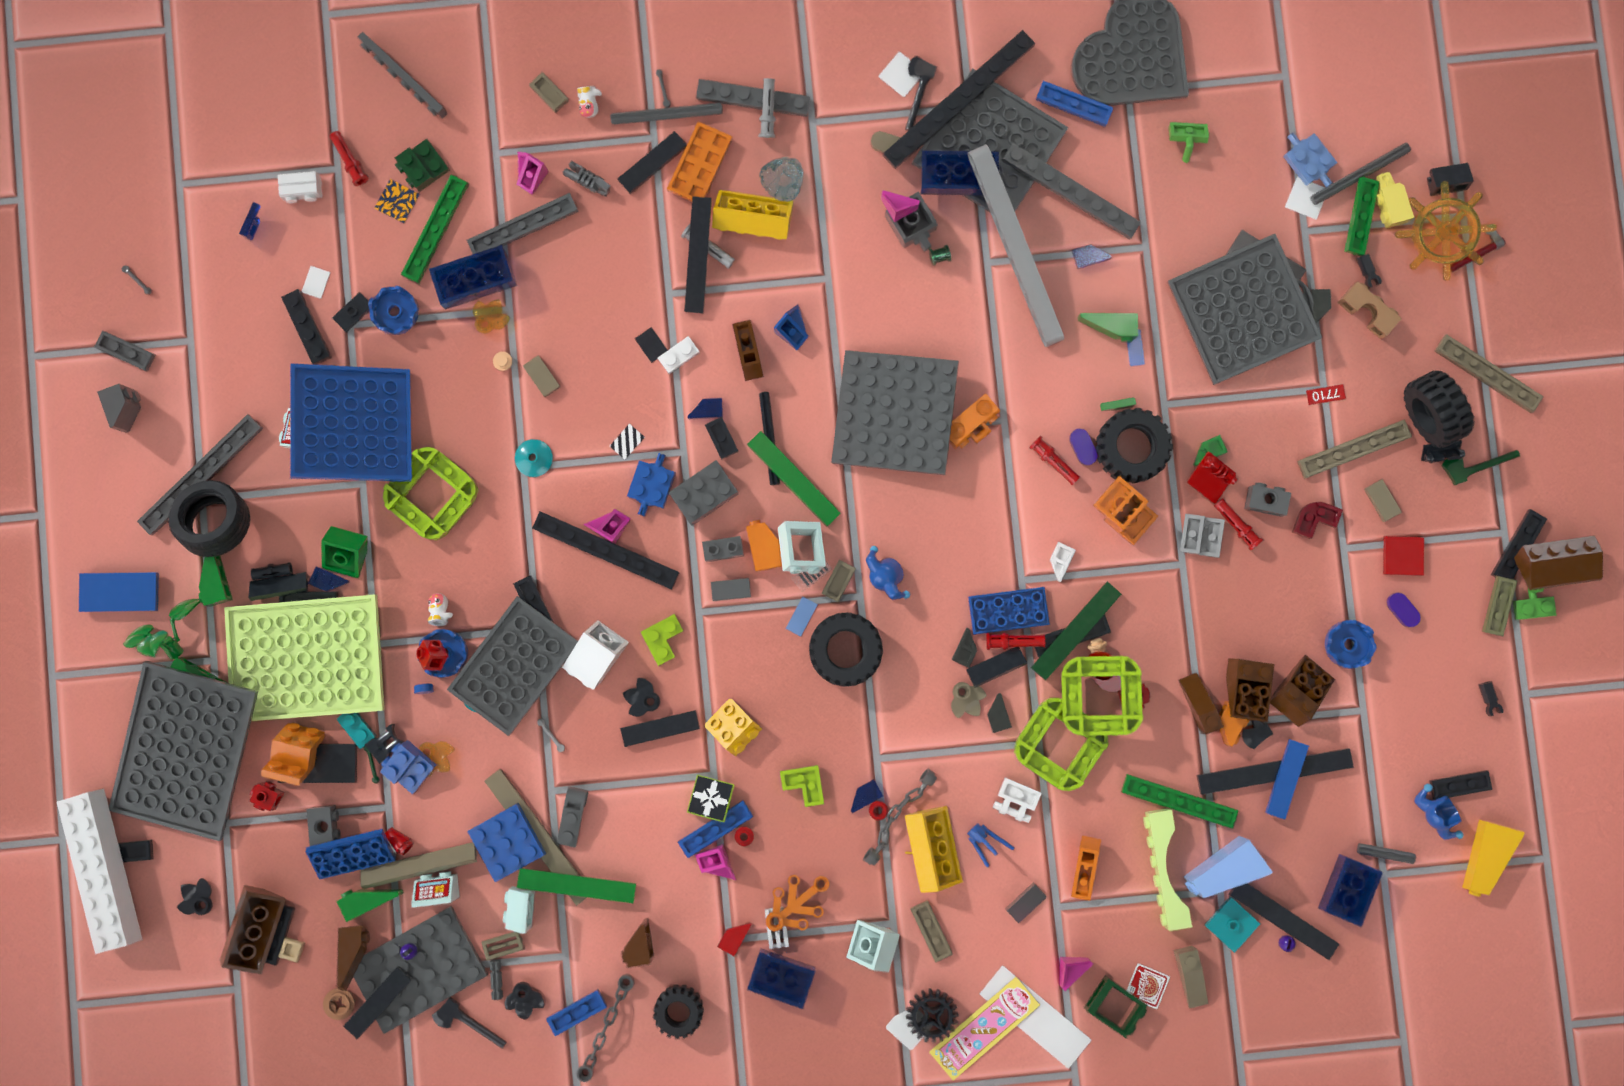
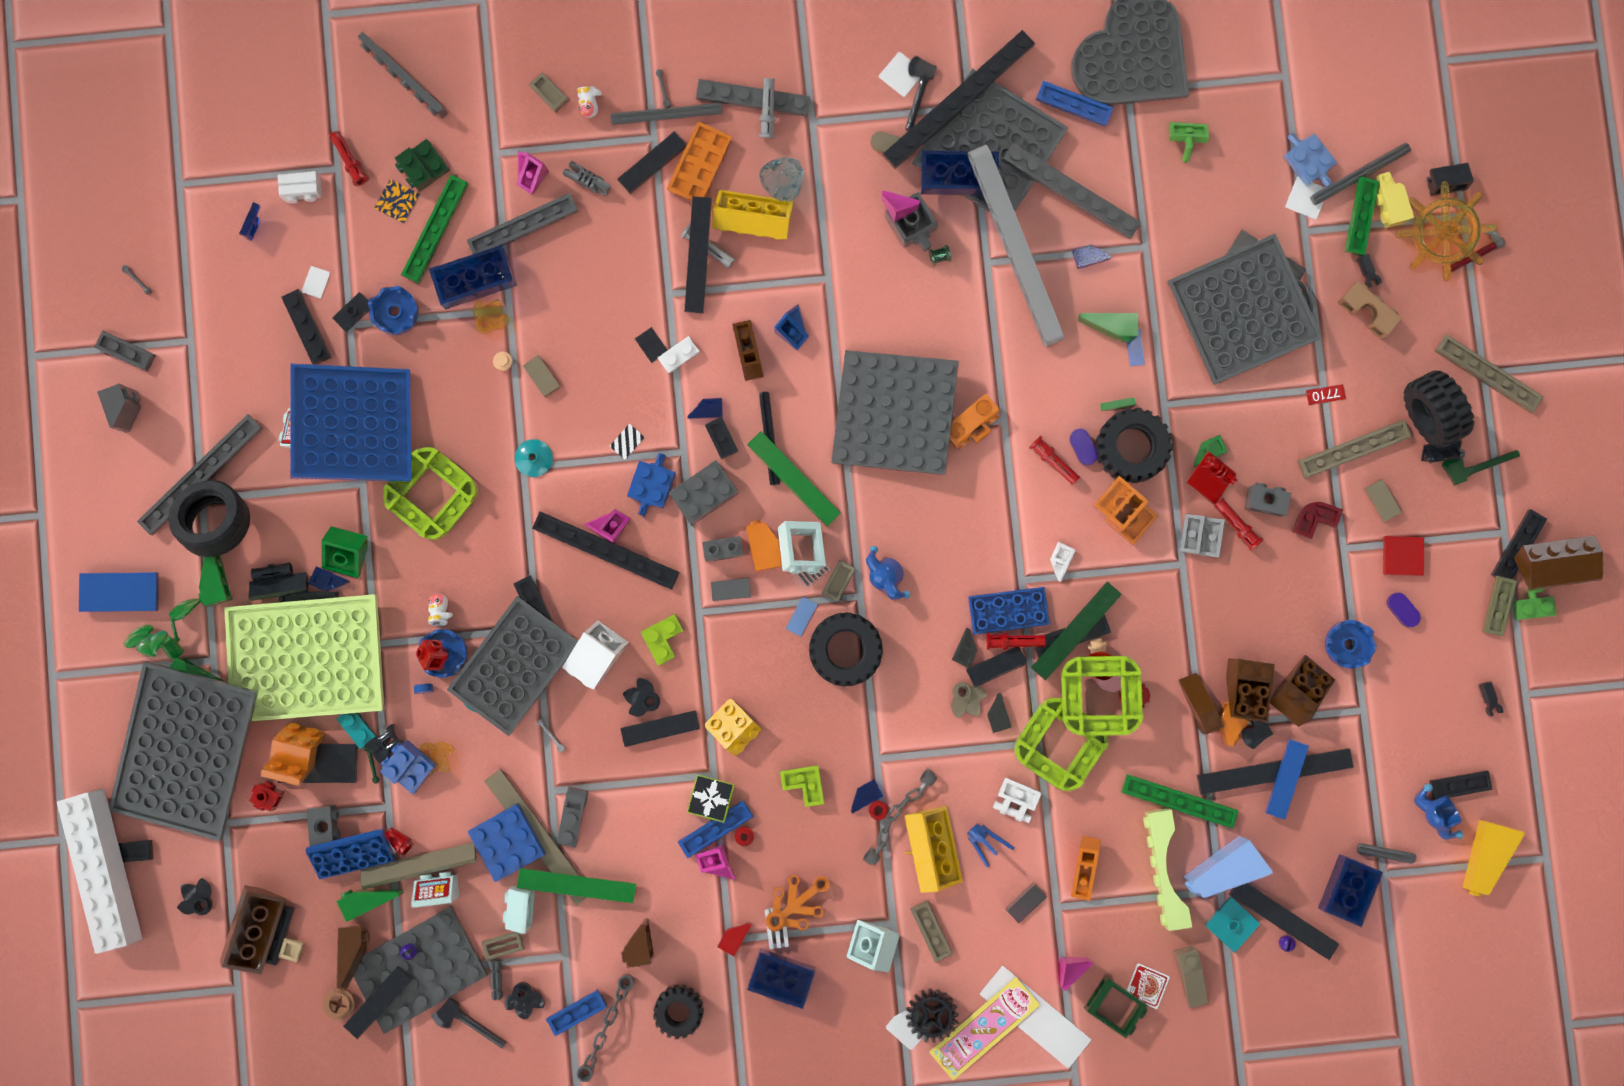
pearl dark grey tile [1310,289,1331,323] -> none

